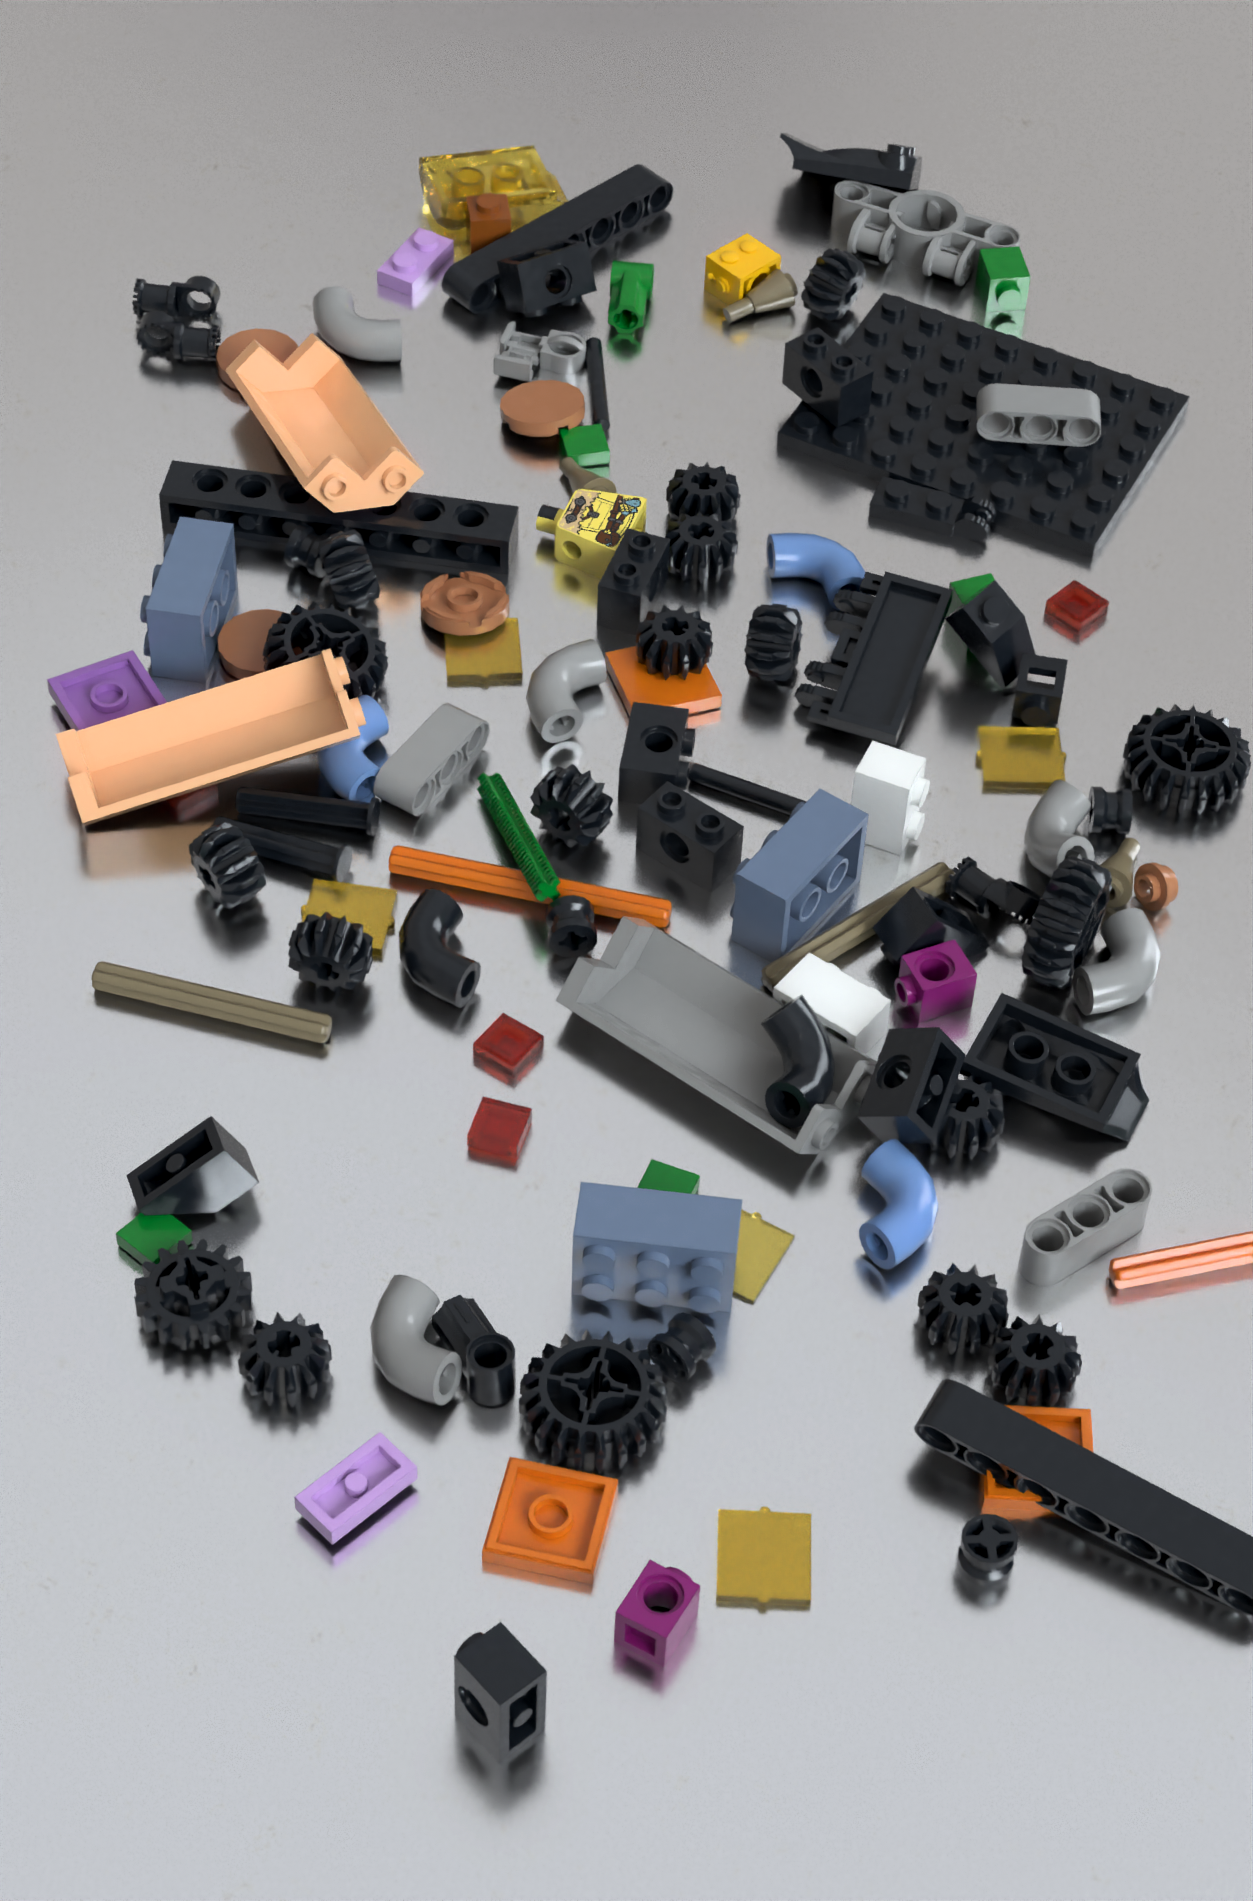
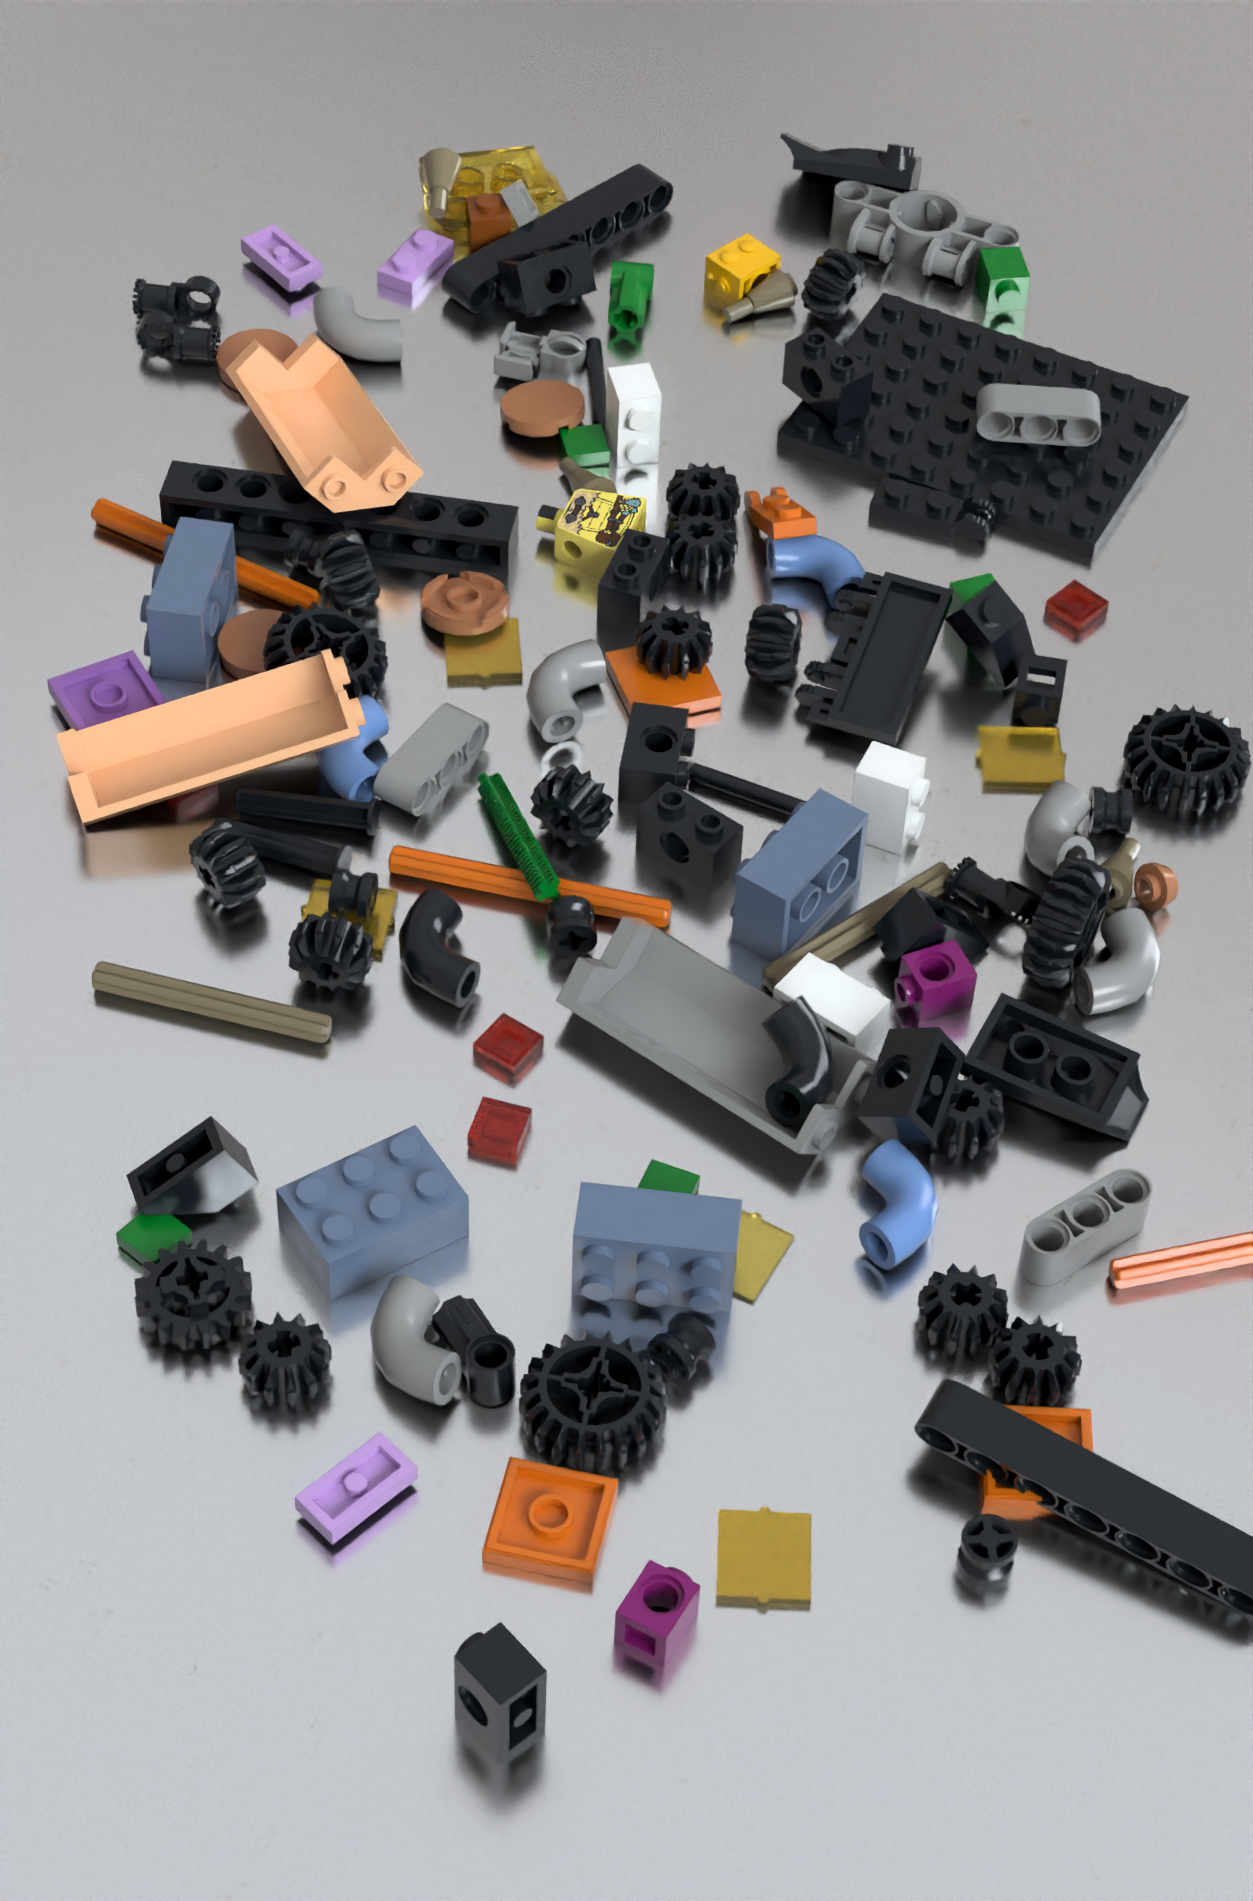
none -> orange axle [91,498,321,610]
none -> lavender plate [241,224,323,292]
none -> sand blue brick [276,1125,469,1302]
none -> black wheel [328,867,378,922]
none -> dark tan cone [423,148,463,218]
none -> light grey tile [500,180,540,227]
none -> white brick [605,363,662,468]
none -> orange hinge [744,487,817,540]

